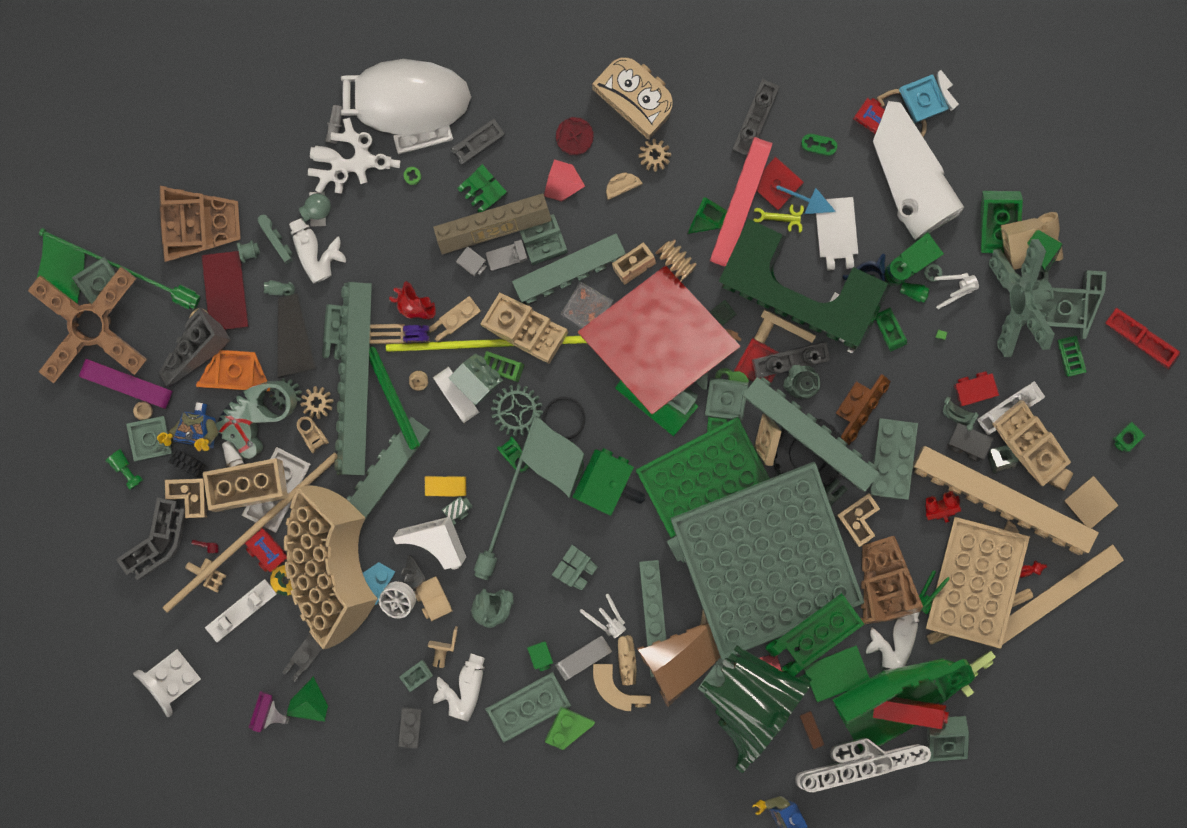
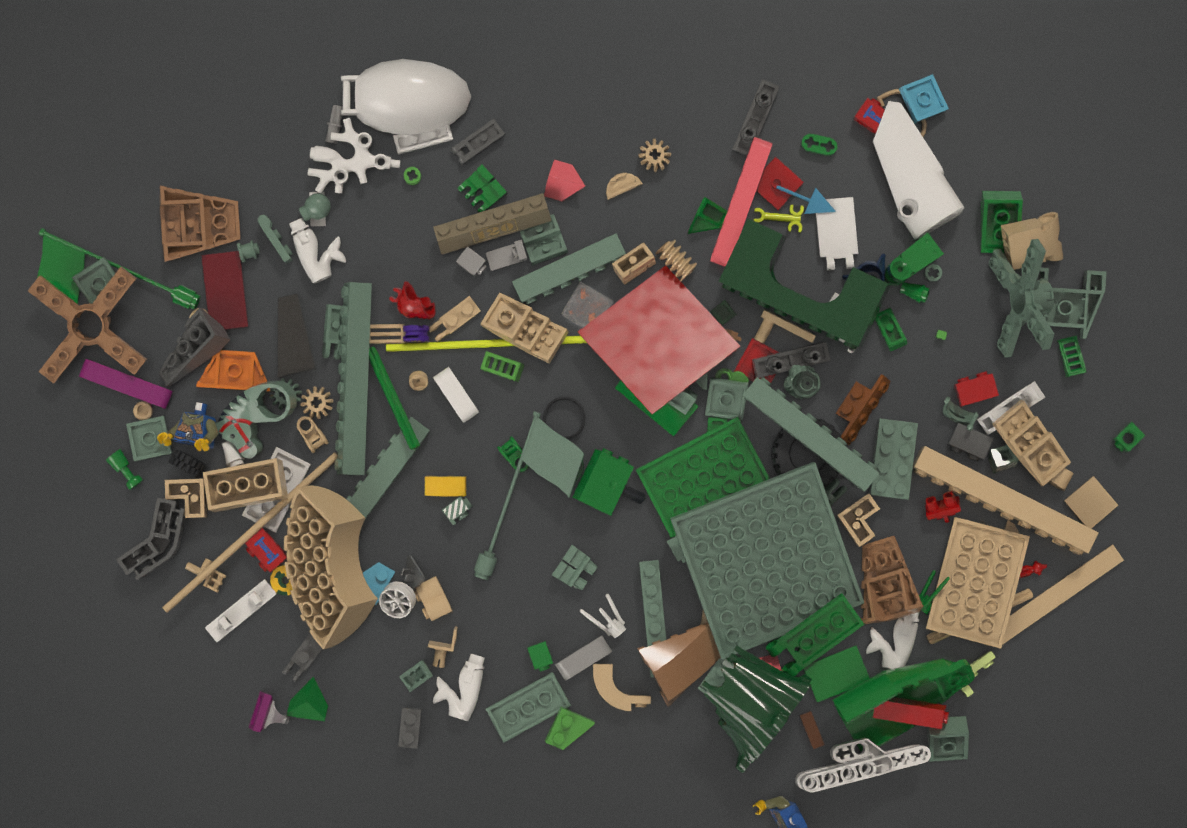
white piece [133,649,201,717] -> none
dark red hand [192,540,218,553] -> none
sand green arm [264,280,295,296] -> none
white arch [393,517,466,570] -> none
sand green brick [449,353,503,405] -> none
sand green helmet [471,589,514,628] -> none
sand green gear [491,385,543,436] -> none
dark red tile [556,117,594,156] -> none
tan brick [592,58,673,140] -> none
tan hinge [618,635,637,685] -> none
tan tile [754,413,781,466] -> none
white plant [934,273,979,309] -> none
white slope [936,70,959,111] -> none
green slope [1027,230,1062,272] -> none
red slope [1105,308,1180,370] -> none

